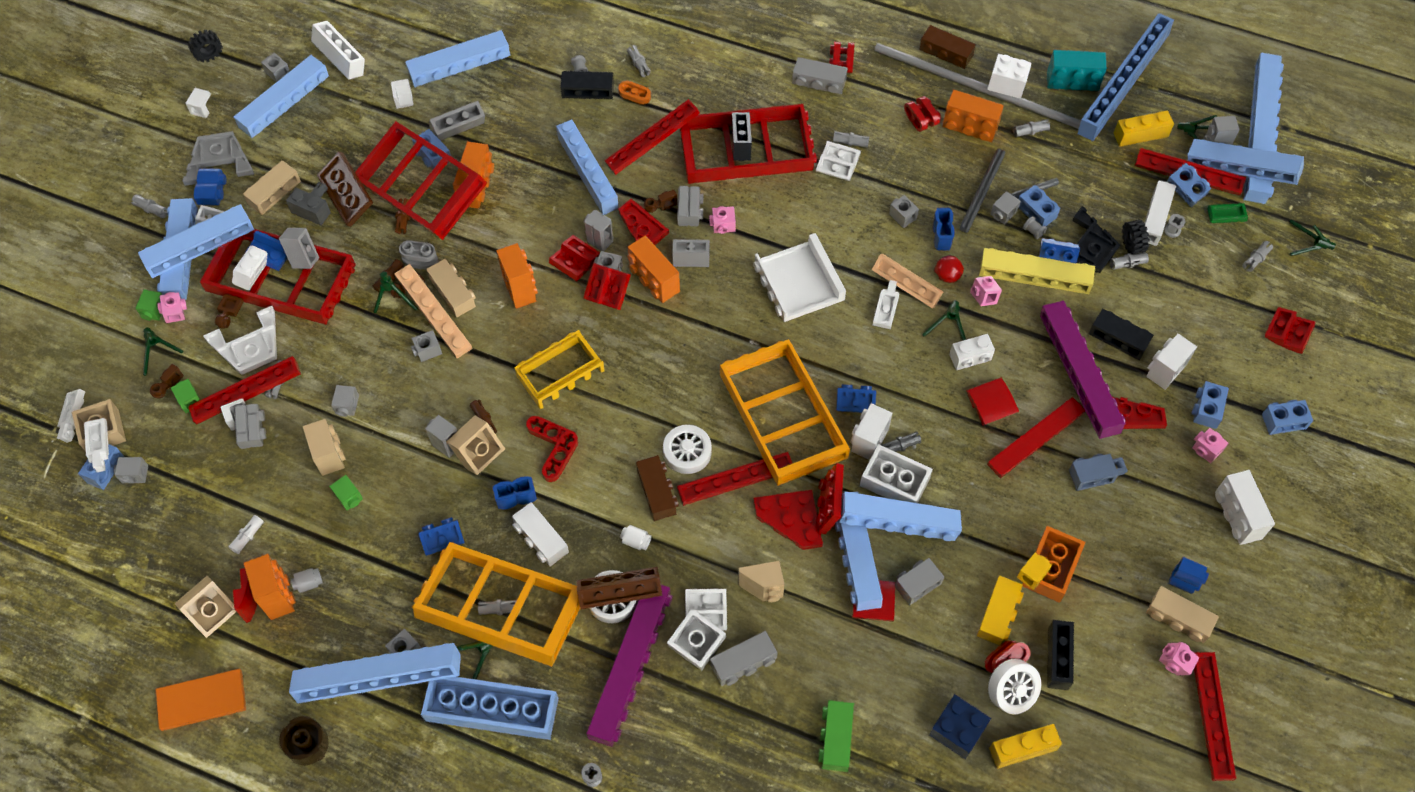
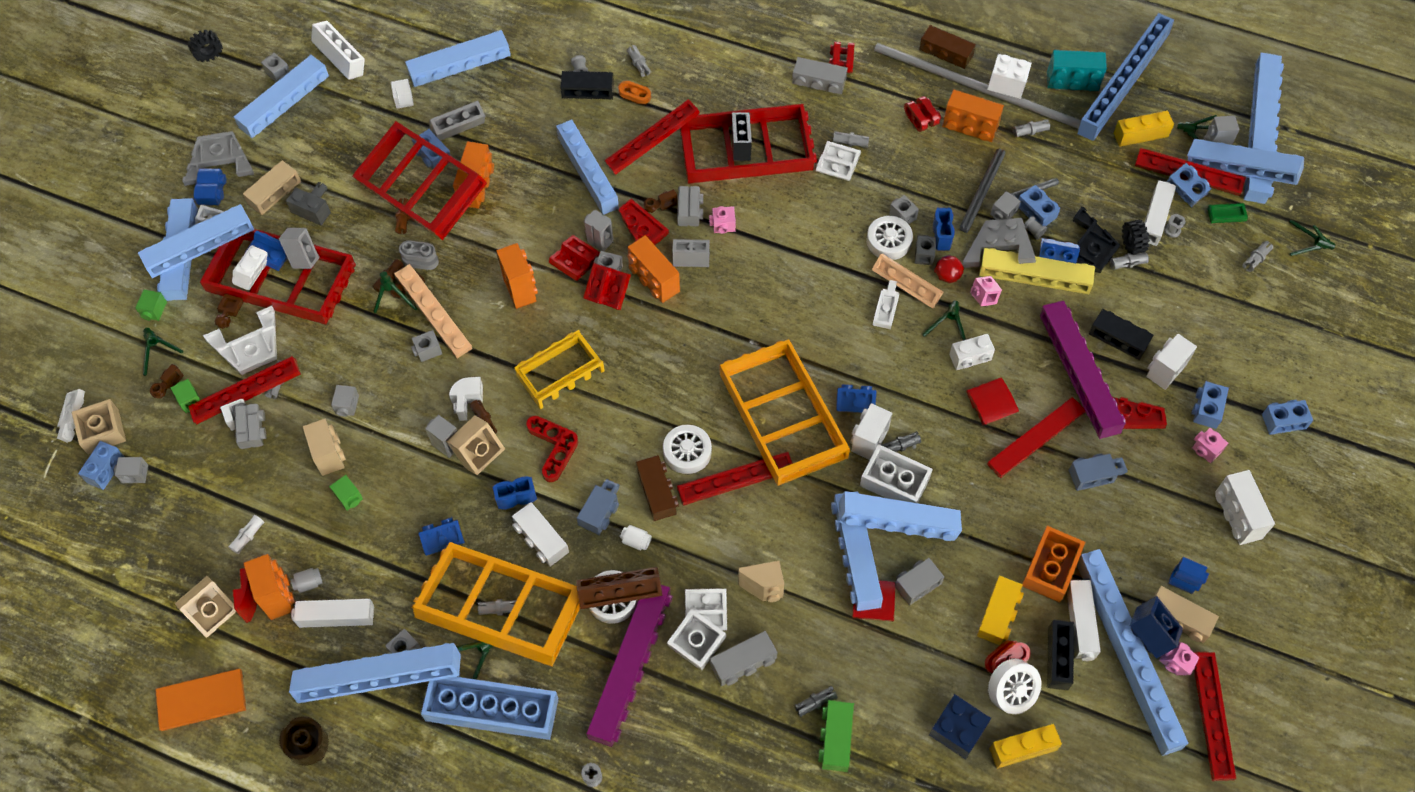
white hinge [84,418,109,472] -> none
light grey pin [131,194,167,218] -> none
bright pink brick [157,292,187,323] -> none
white panel [185,88,211,118] -> none
reddish brown tile [317,151,374,227] -> none
tan brick [426,259,476,317] -> none
white panel [753,233,846,322] -> none
red plate [753,490,823,550] -> none
red plate [816,463,844,535] -> none
yellow brick [1017,553,1052,590] -> none
red slope [1265,307,1316,354] -> none
none -> white brick [292,599,374,628]
none -> white brick [449,377,483,421]
none -> sand blue brick [577,479,620,535]
none -> dark grey pin [794,686,837,717]
none -> white wheel [867,216,913,260]
none -> dark grey brick [915,235,936,265]
none -> light grey wing [963,218,1036,268]
none -> white brick [1066,580,1101,661]
none -> light blue brick [1077,549,1189,756]
none -> dark blue brick [1130,596,1183,659]

